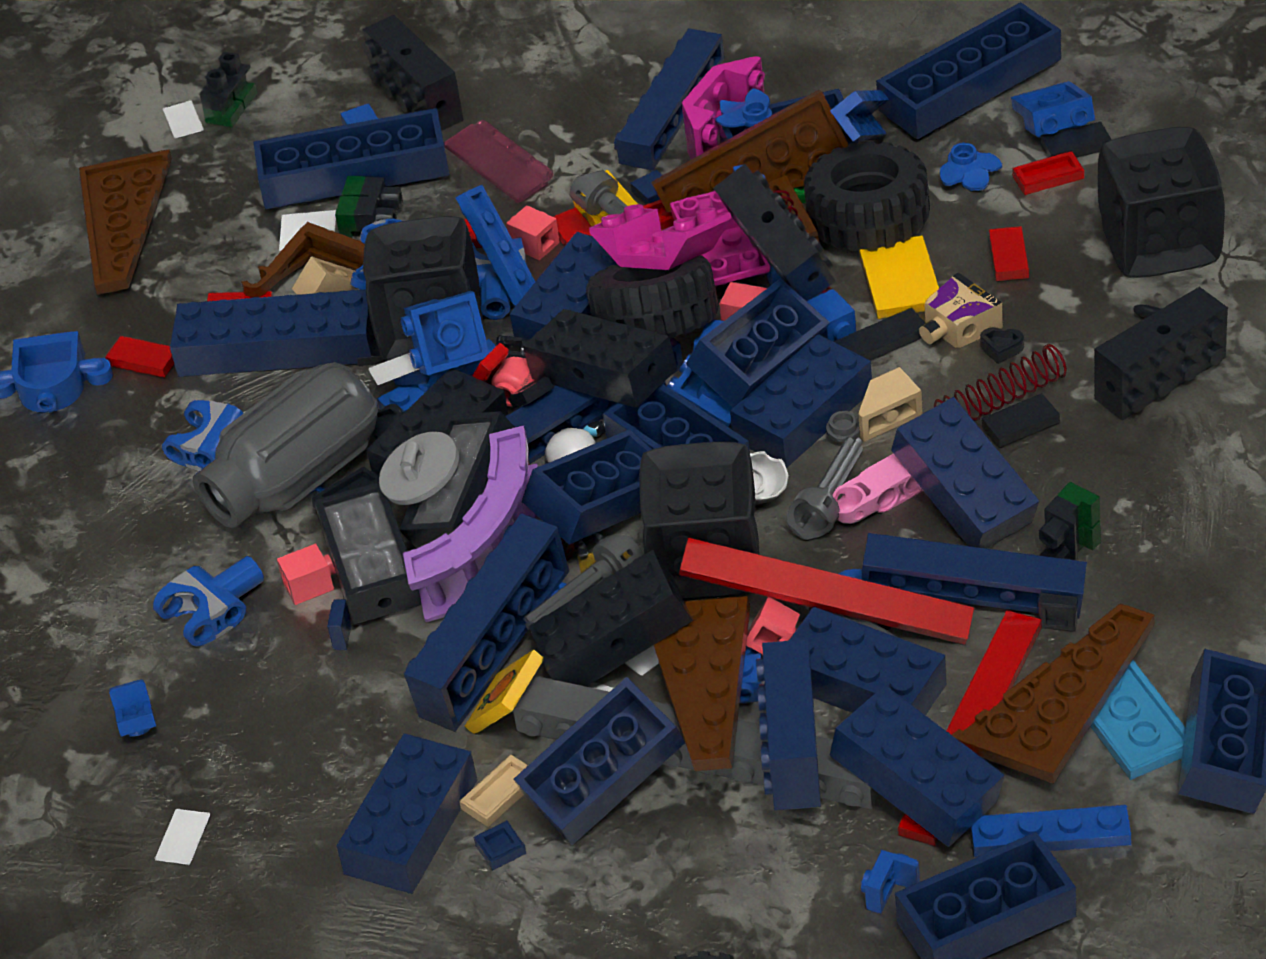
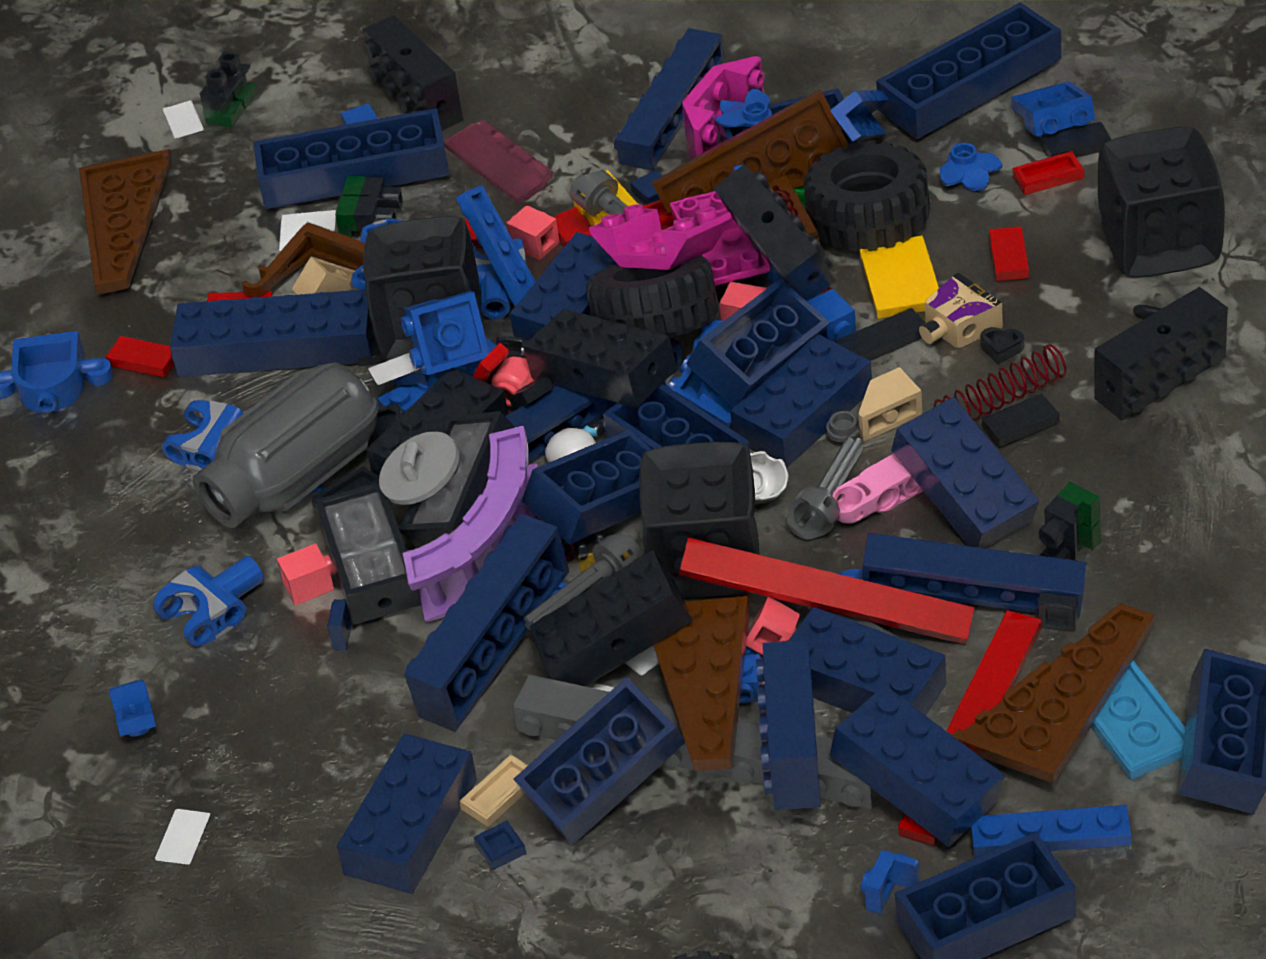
yellow tile [465,649,543,734] -> none

